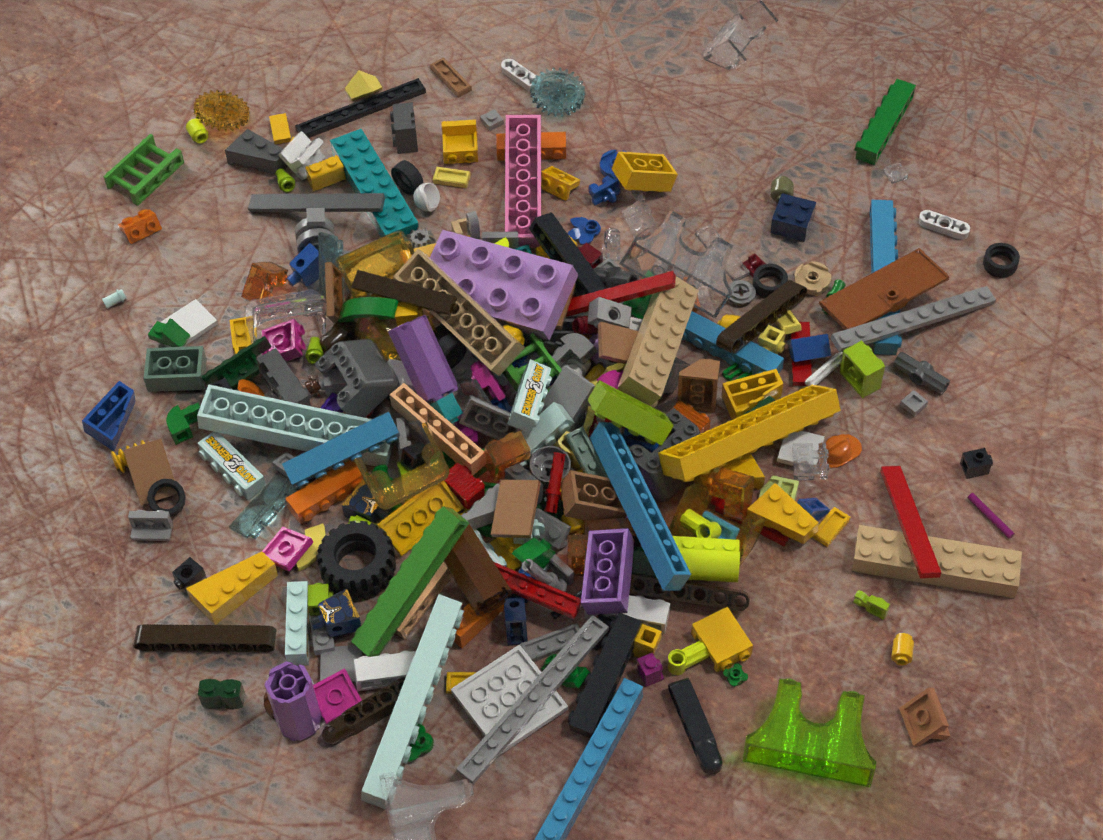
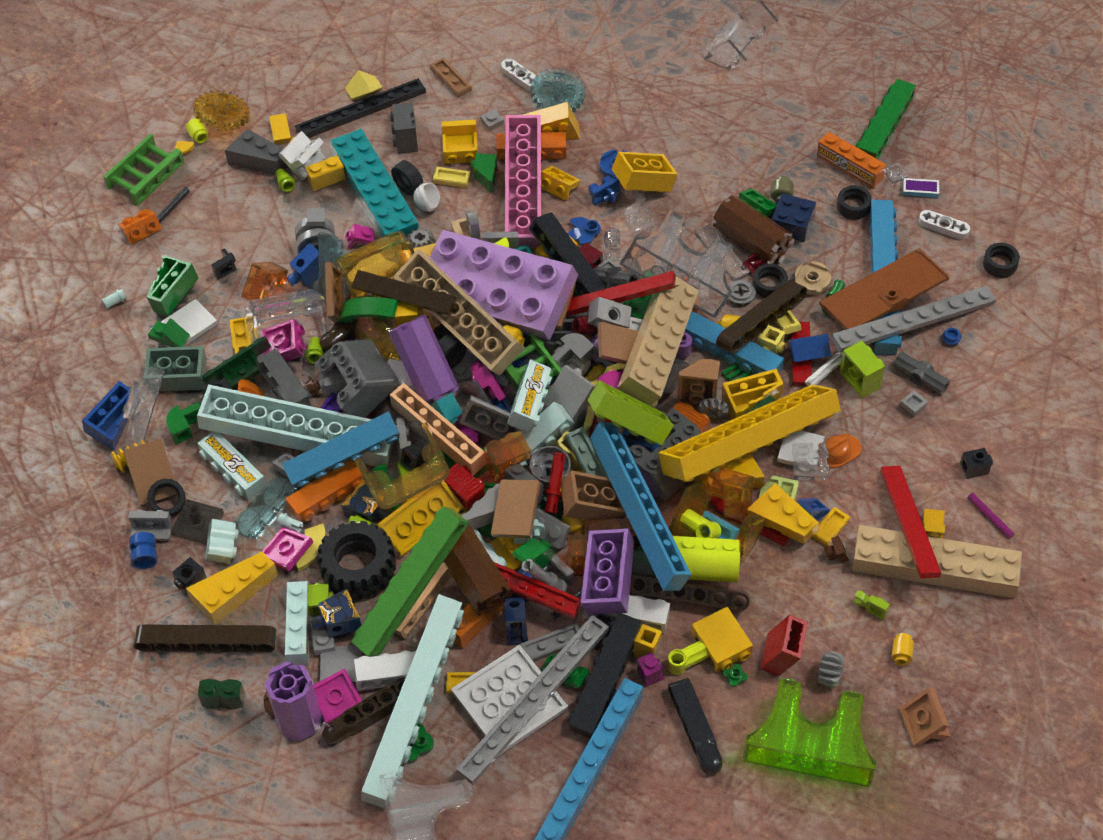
dark grey tile [248,193,385,212] -> none
none -> clear bracket [123,366,165,443]
none -> blue wheel [129,532,158,569]
none -> green wedge [147,255,198,316]
none -> black bar [157,187,190,223]
none -> clear smoke tile [171,499,224,545]
none -> yellow tile [174,141,195,155]
none -> light aqua brick [205,519,238,564]
none -> black bracket [211,248,236,280]
none -> light aqua pin [276,513,303,533]
none -> dark pink bracket [345,224,375,248]
none -> green slope [471,153,498,193]
none -> yellow wedge [523,102,580,140]
none -> medium lavender brick [676,332,692,359]
none -> light grey gear [699,398,729,419]
none -> reddish brown brick [713,195,795,264]
none -> green bracket [738,188,777,216]
none -> red brick [760,614,808,676]
none -> orange brick [817,132,887,189]
none -> light grey gear [818,651,845,687]
none -> reddish brown tile [824,535,849,563]
none -> black tyre [837,185,872,219]
none -> tile [903,178,939,198]
none -> yellow brick [922,509,945,538]
none -> blue plate [942,328,961,345]

